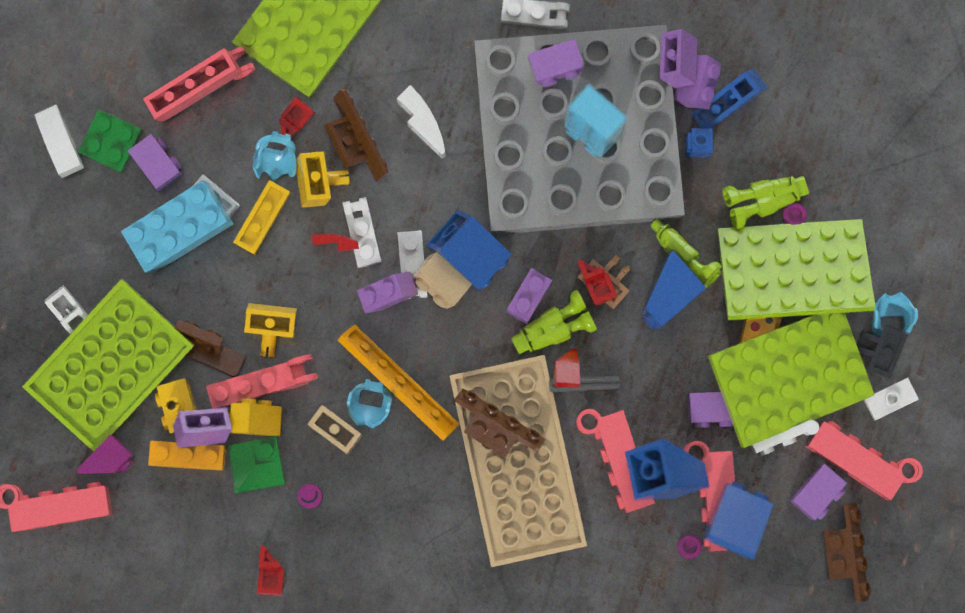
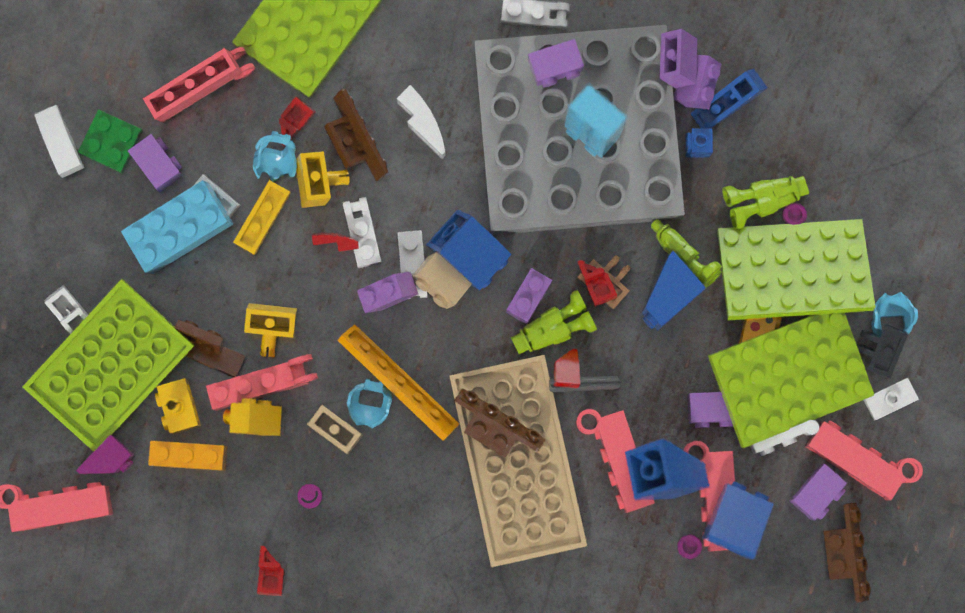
medium lavender brick [173,408,232,448] -> none
green plate [228,436,285,493] -> none

